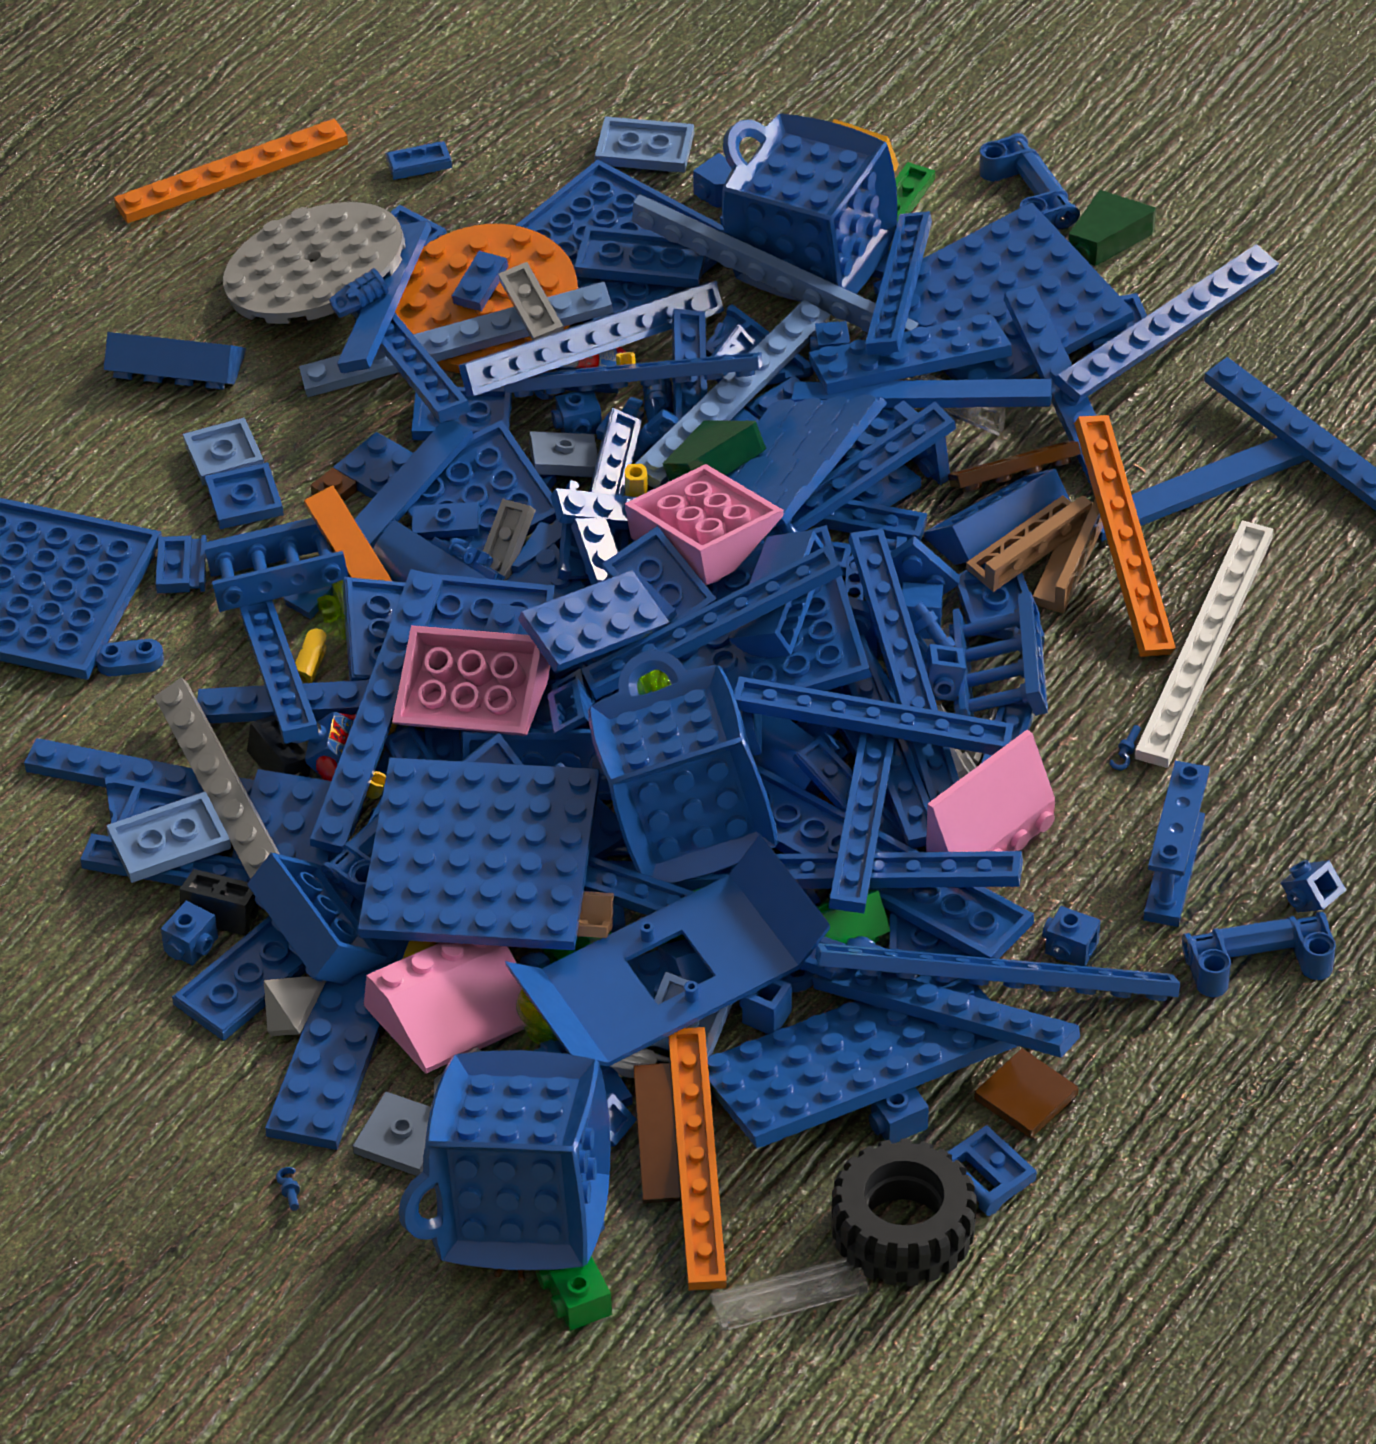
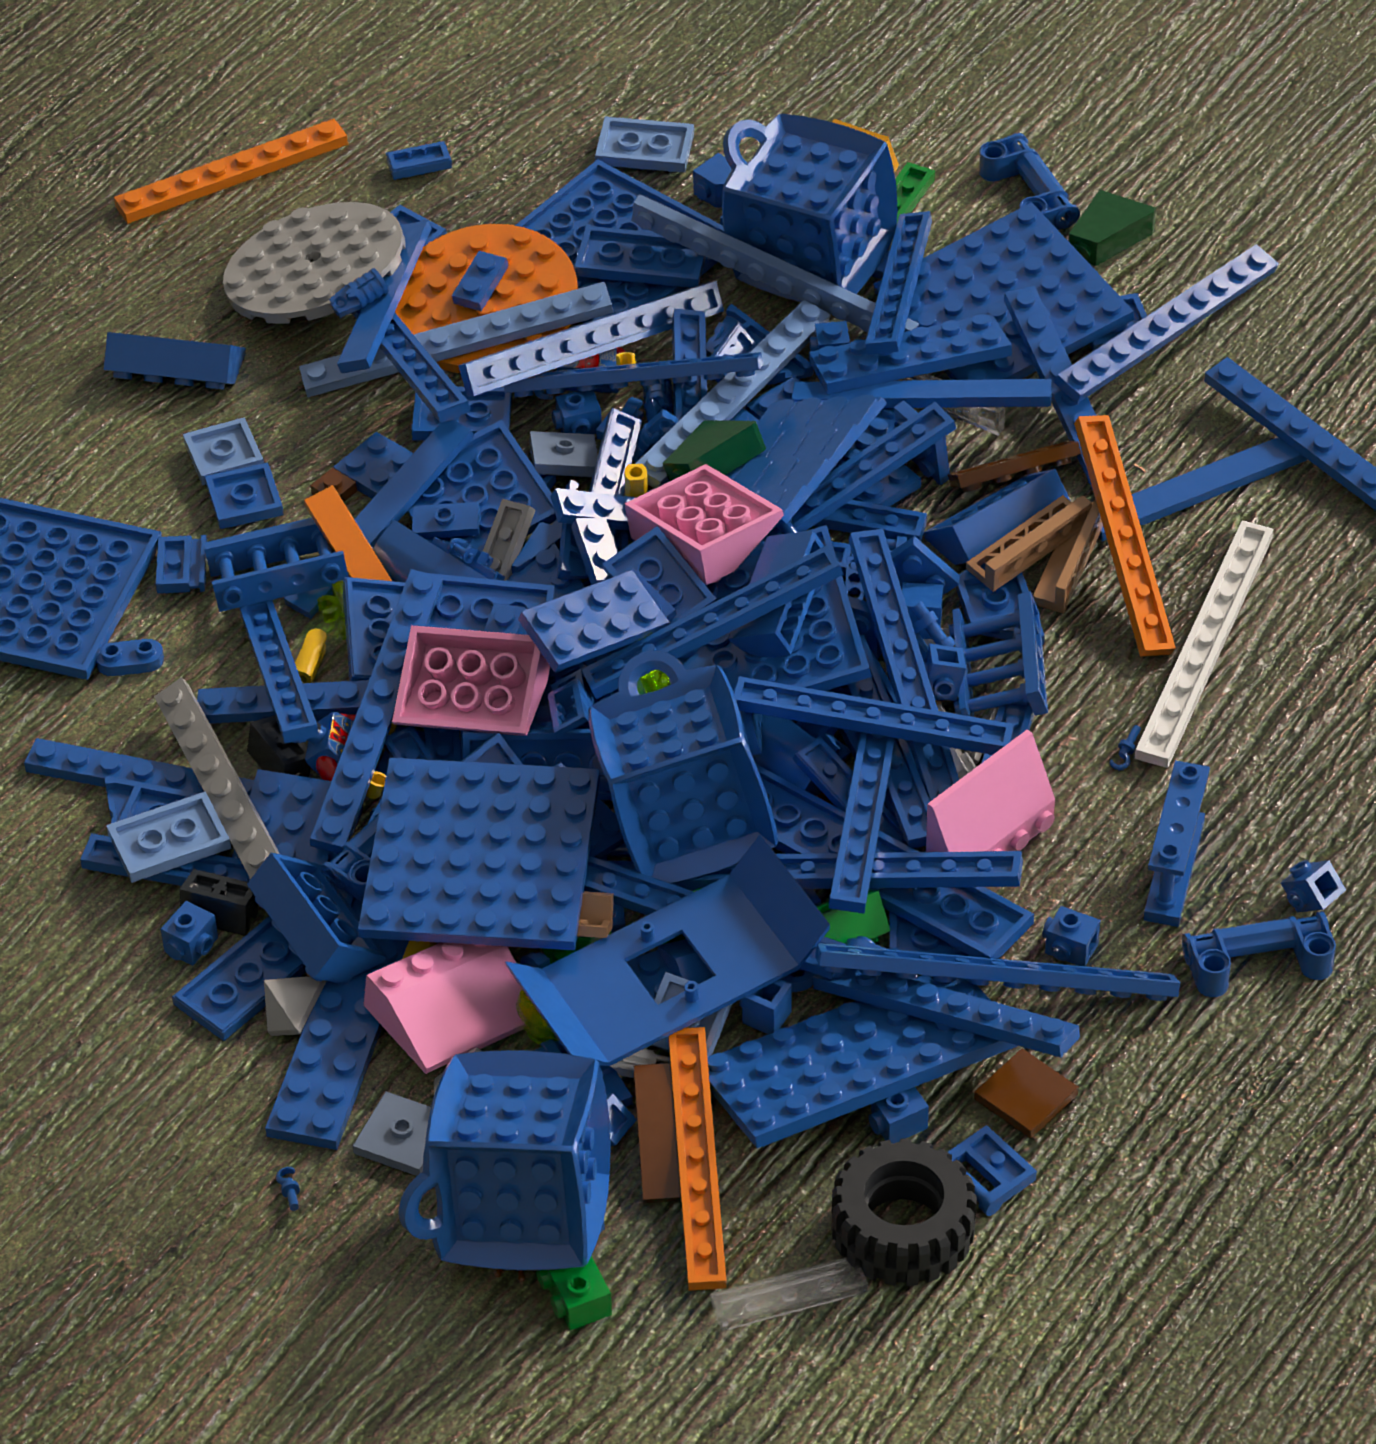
light grey plate [498,262,564,340] -> none

